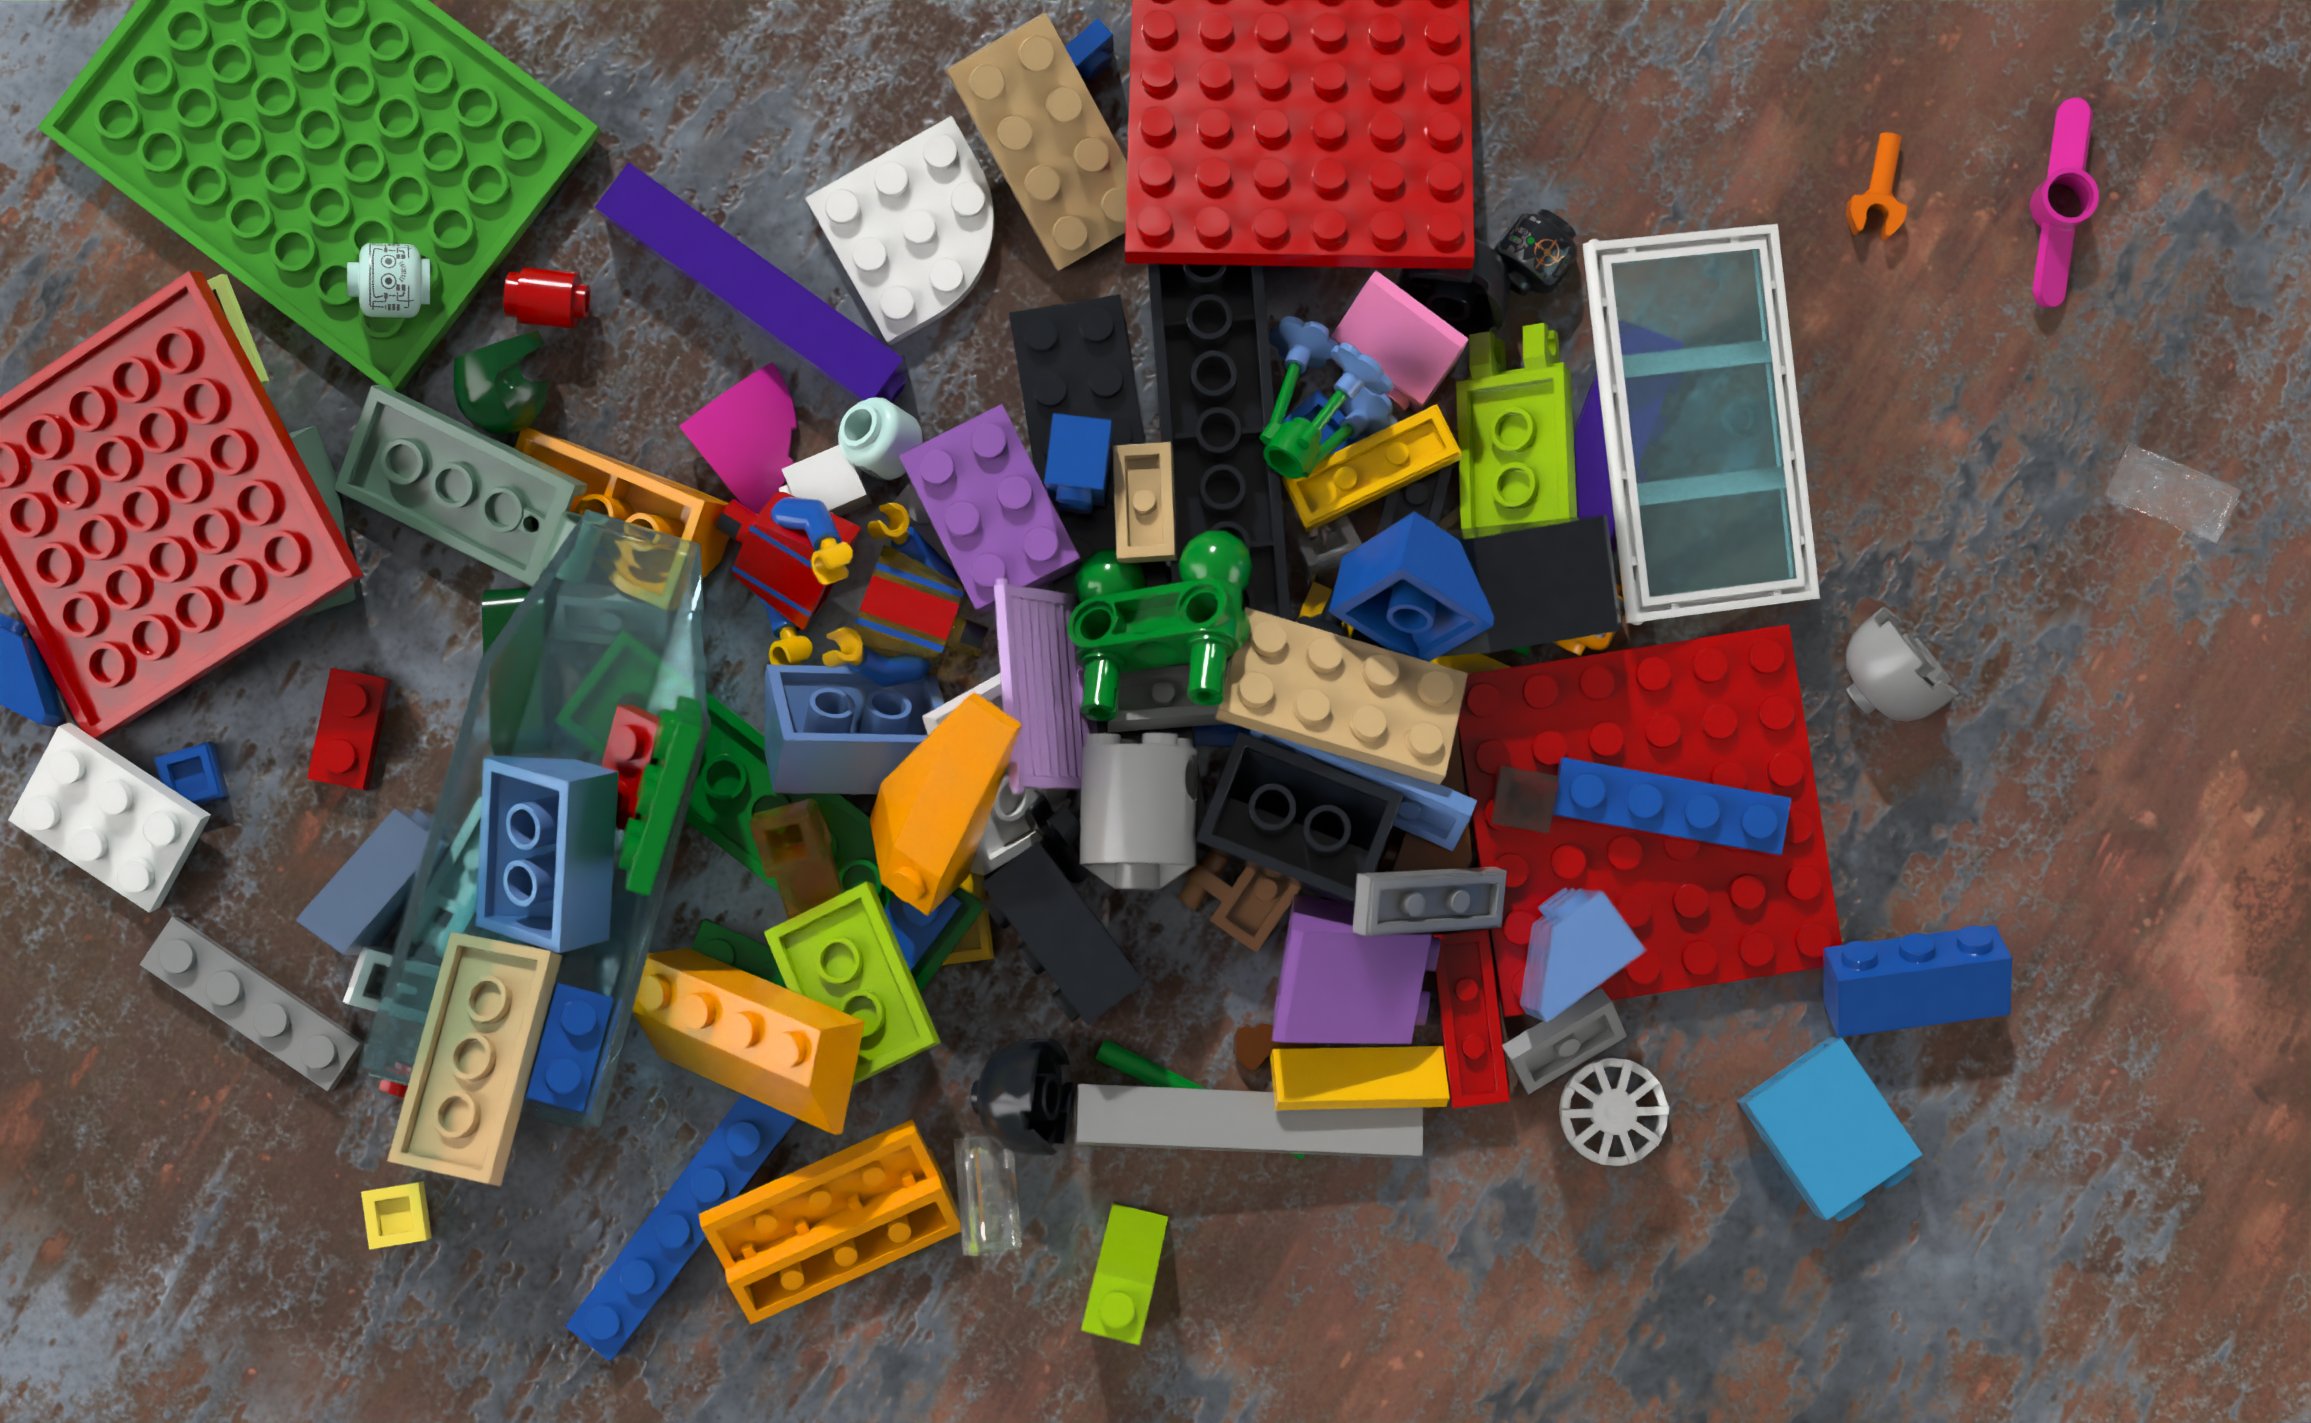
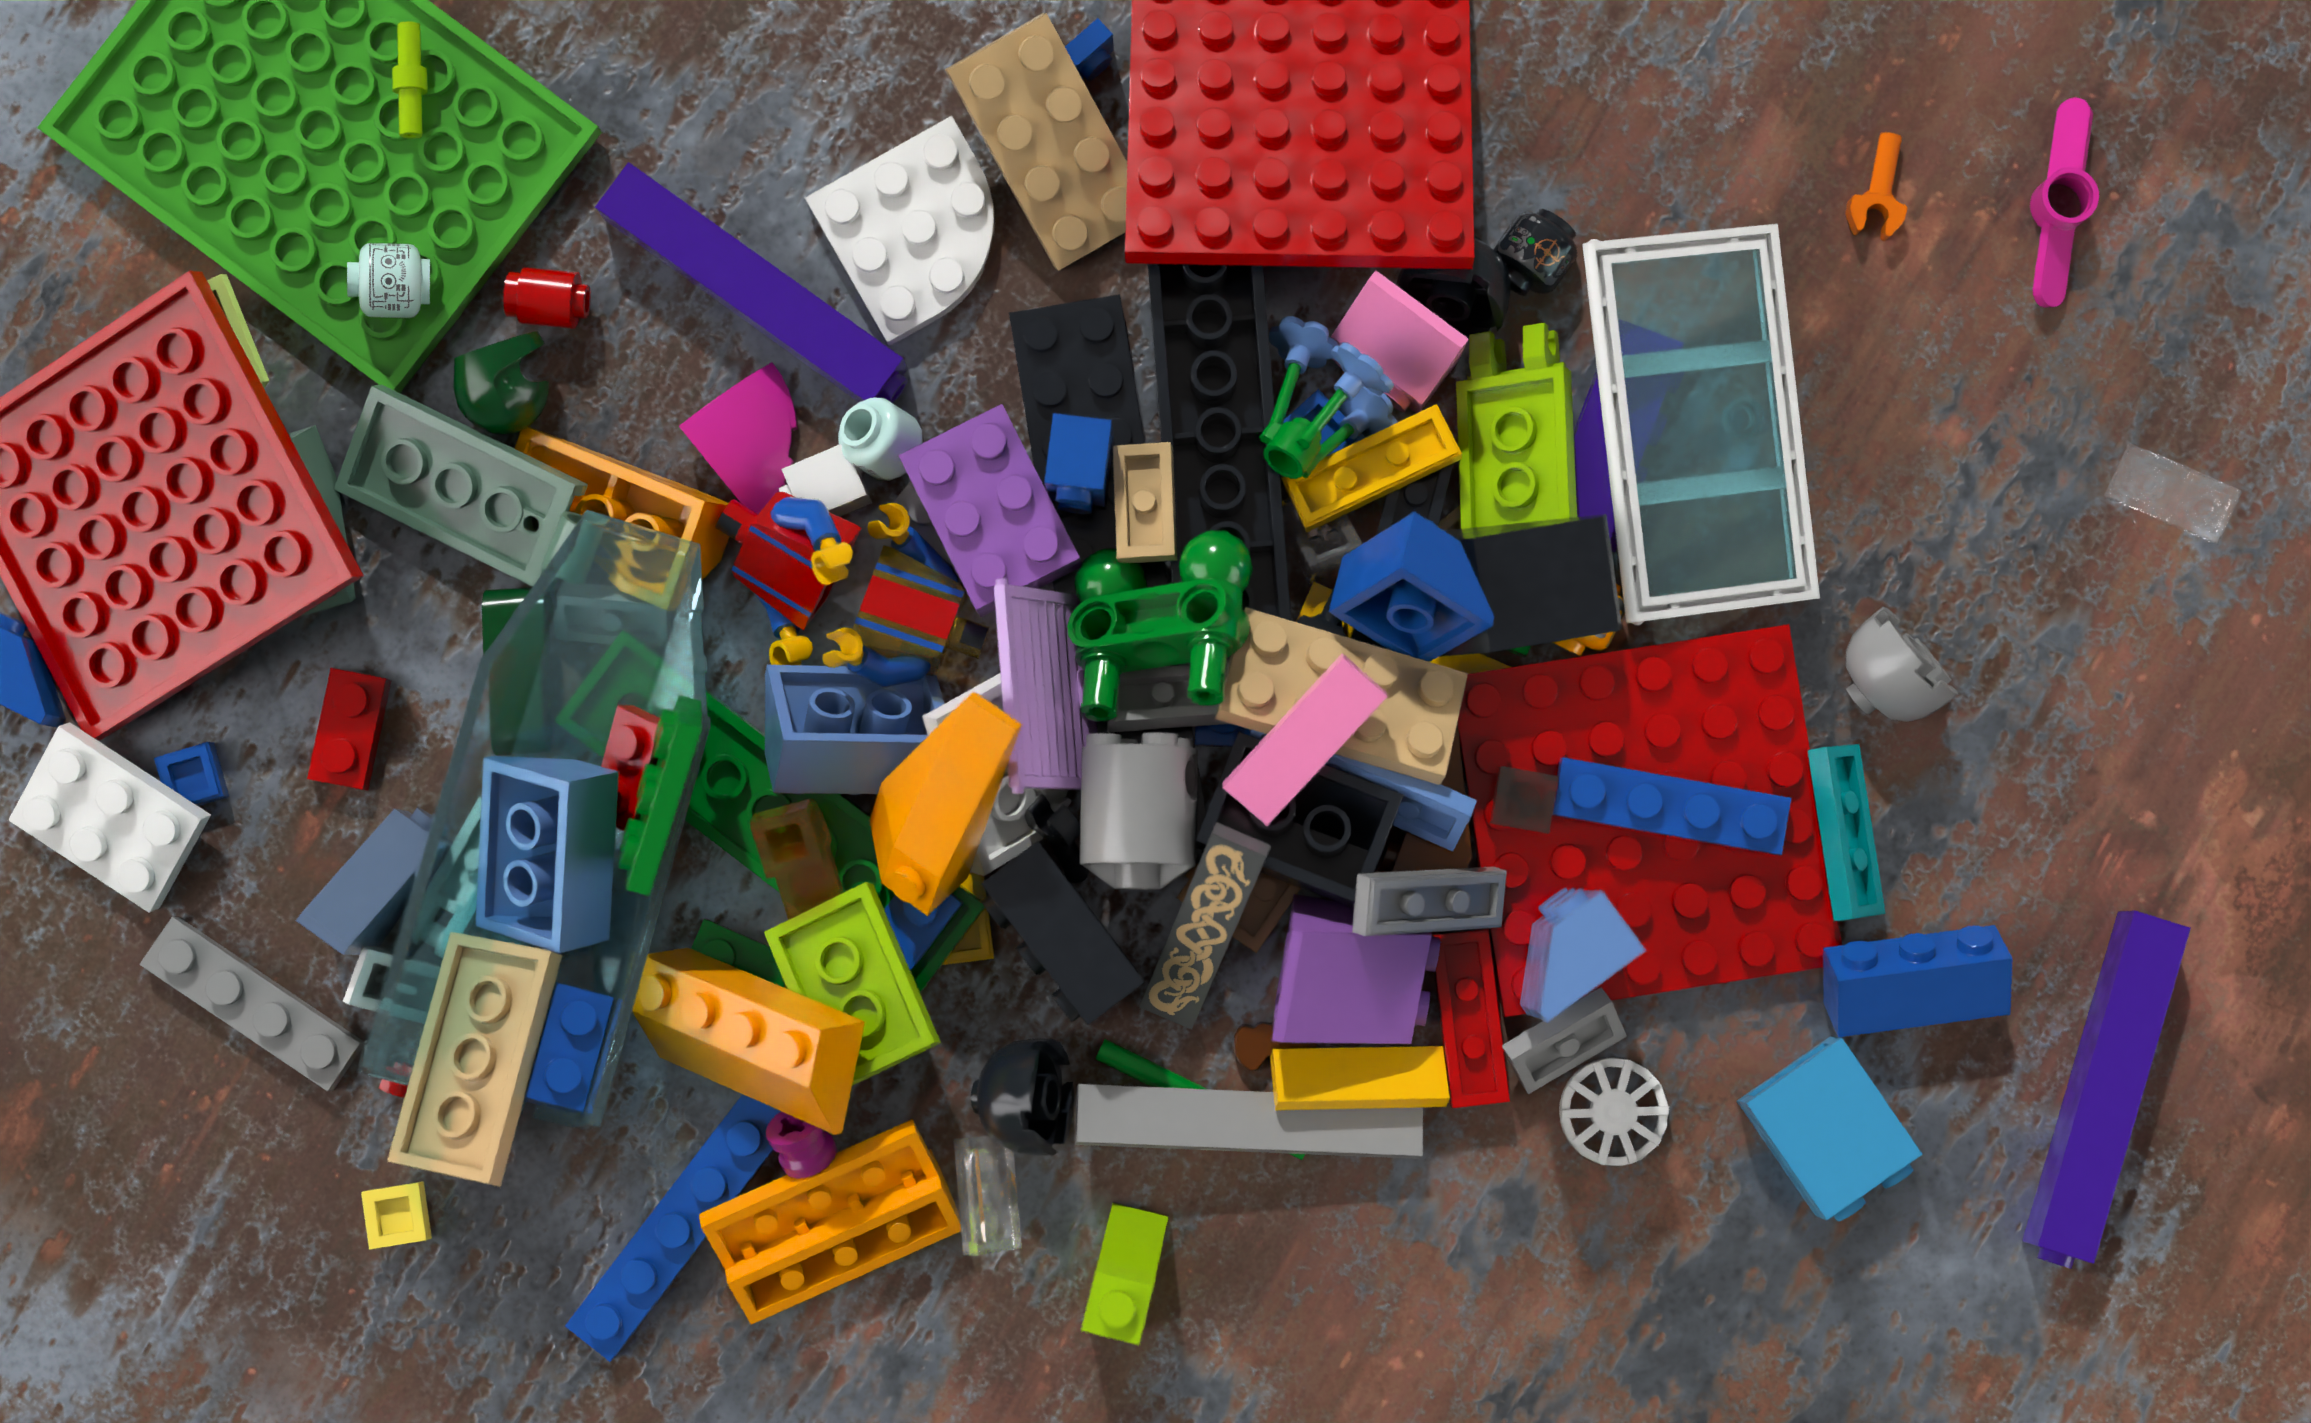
none -> lime bar [392,21,427,139]
none -> magenta wheel [766,1111,837,1179]
none -> tile [1139,822,1271,1030]
none -> bright pink tile [1223,653,1388,826]
none -> teal plate [1807,744,1886,921]
none -> dark purple brick [2022,910,2191,1269]

